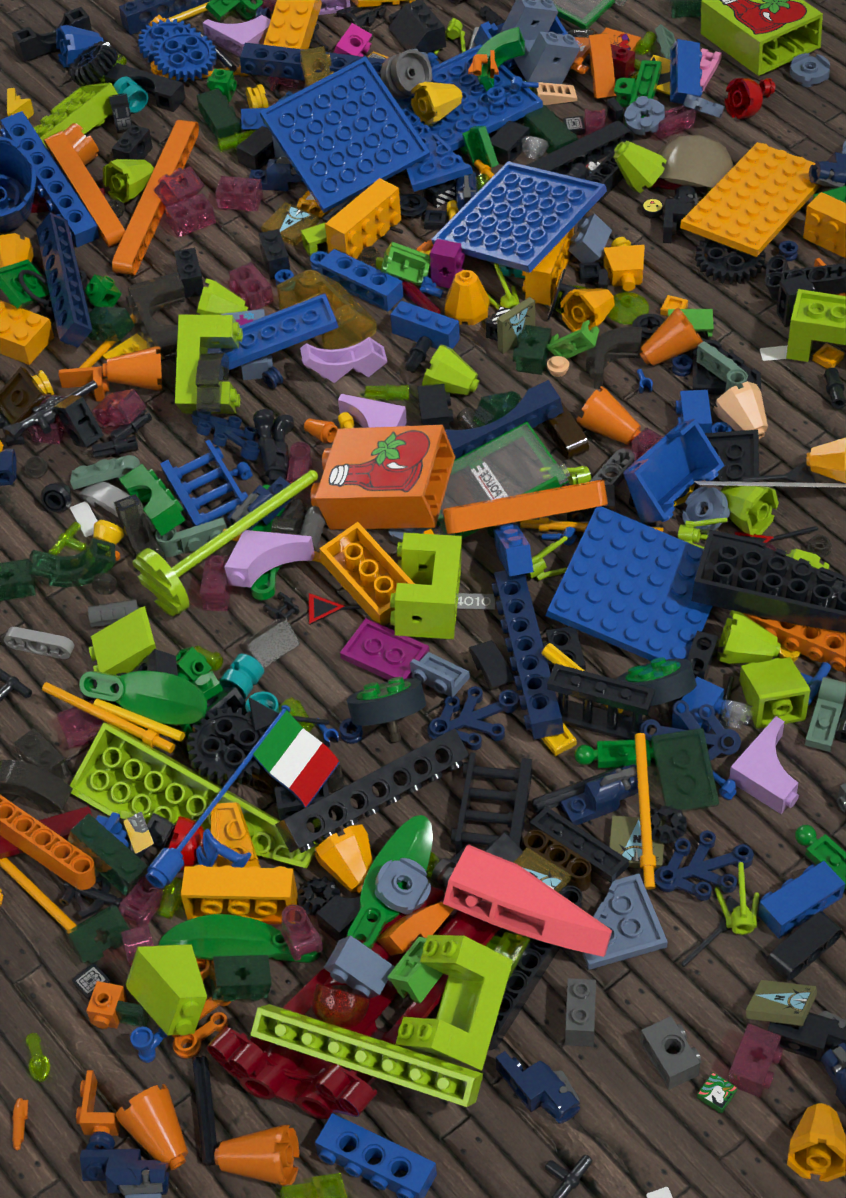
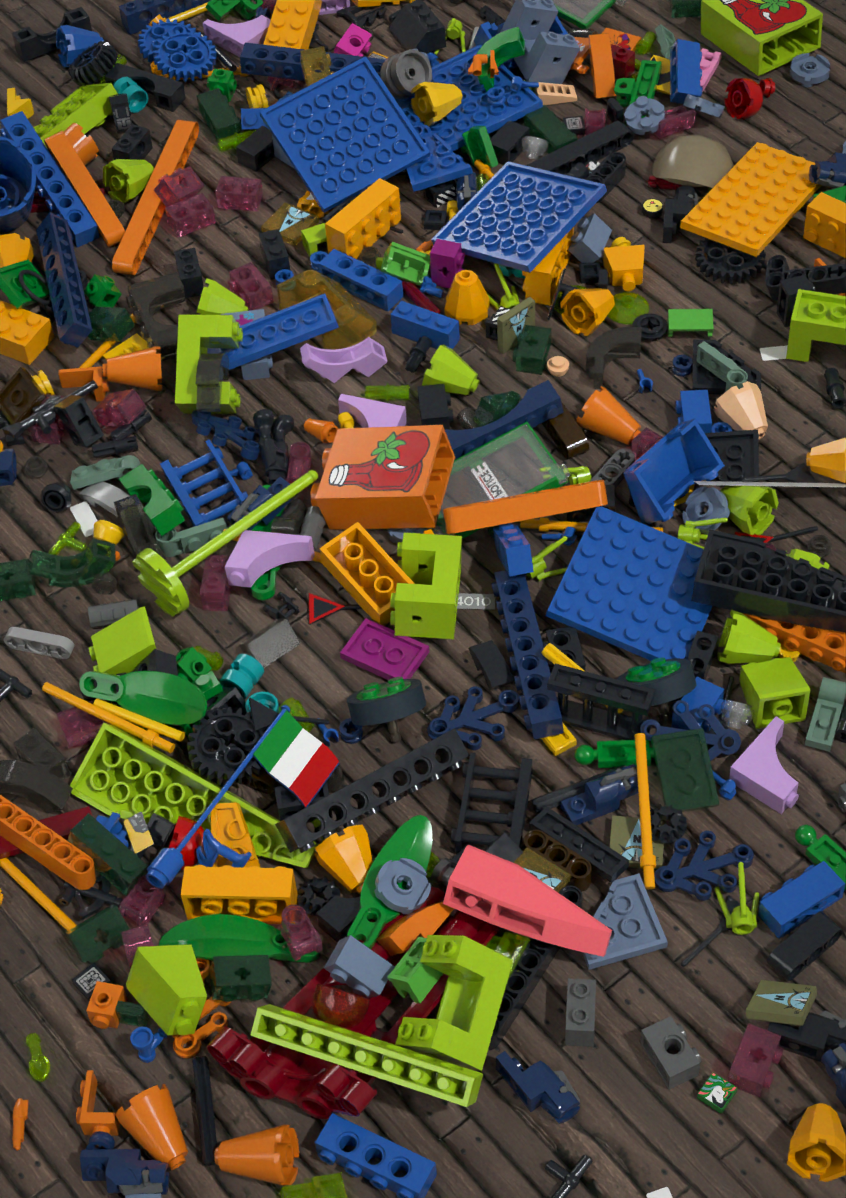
clear neon green cone [157,877,183,919] -> none
dark blue plate [248,157,303,191] -> none
dark blue bush [262,366,283,389] -> none
black gear [400,194,428,219] -> none
sand blue bracket [410,652,470,698] -> none
bright green hinge [547,320,600,359] -> none
lime cone [614,141,667,193] -> none
orange cone [640,307,703,366] -> none
light orange tile [660,295,688,316] -> none
dark blue bush [778,241,798,262] -> none
blue piece [800,662,831,705] -> none
light orange tile [812,343,845,369] -> none

